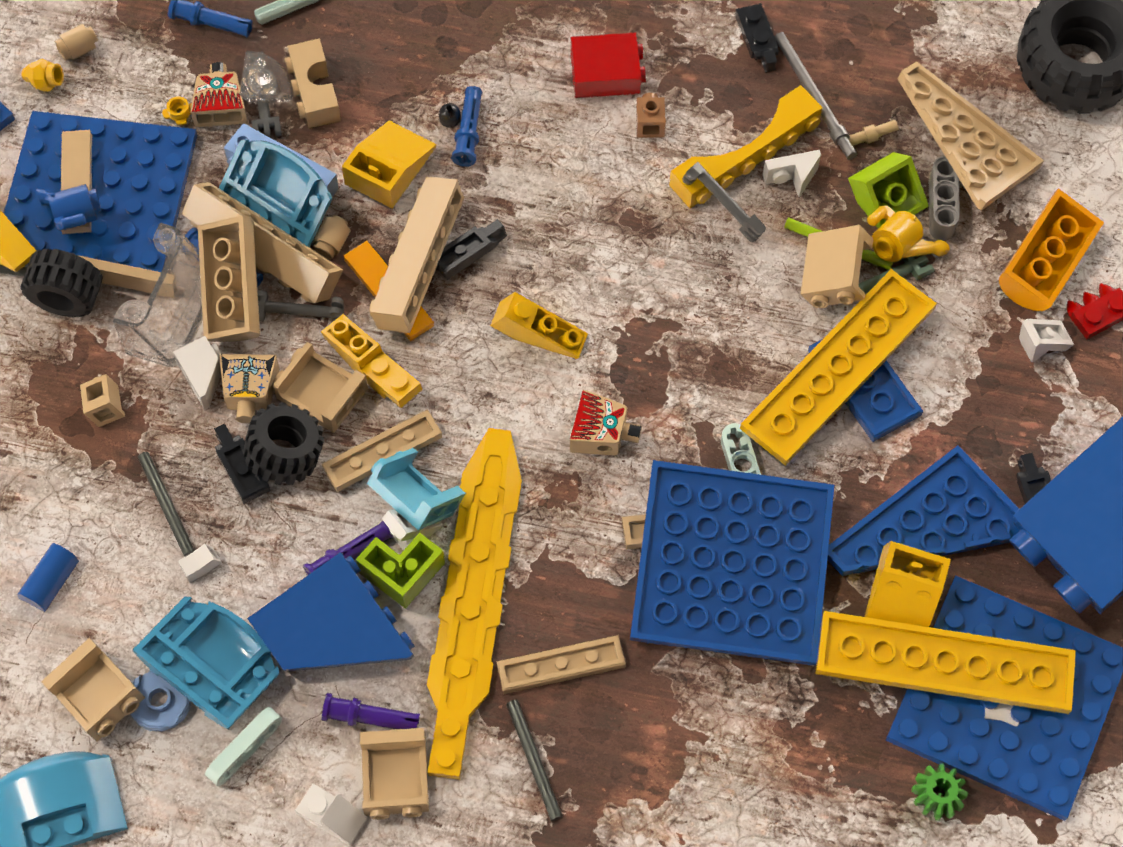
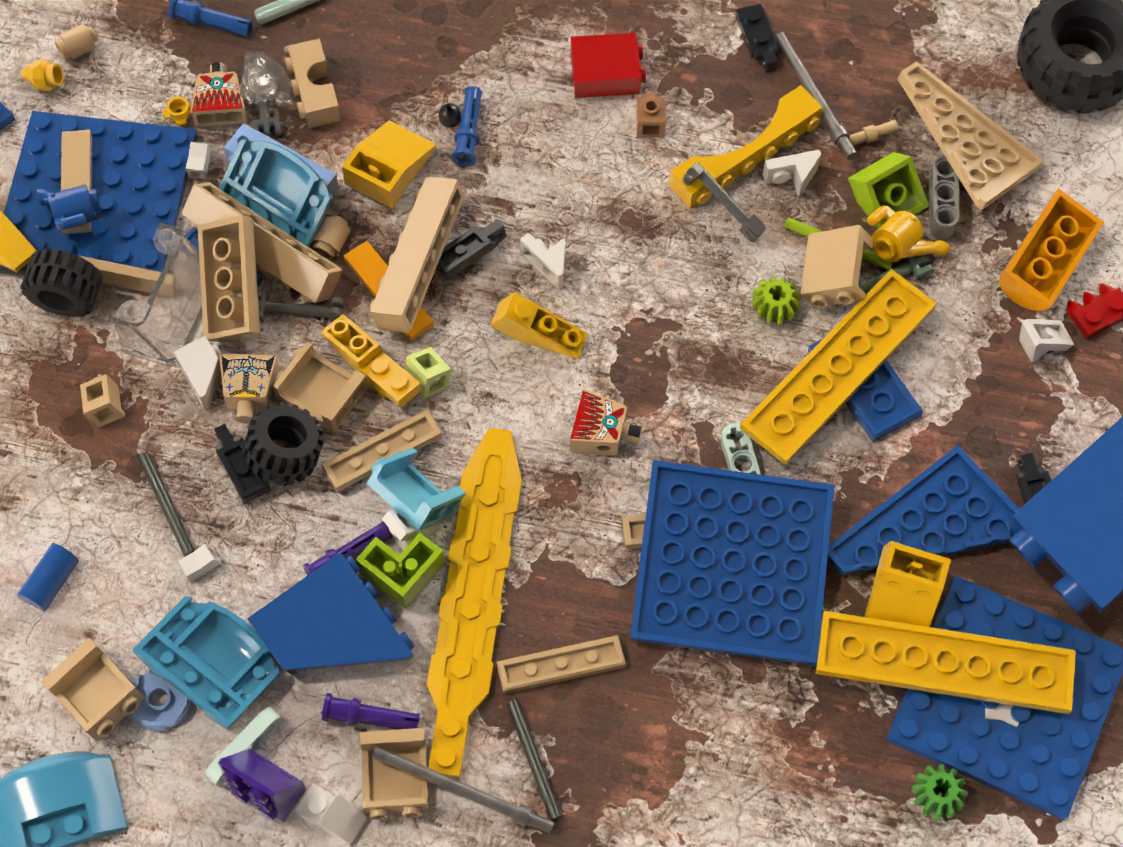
none -> white piece [186,142,211,180]
none -> dark purple slope [218,748,306,822]
none -> flat silver bar [372,746,554,834]
none -> yellowish green brick [404,346,451,400]
none -> white slope [520,233,565,290]
none -> lime gear [751,274,801,325]

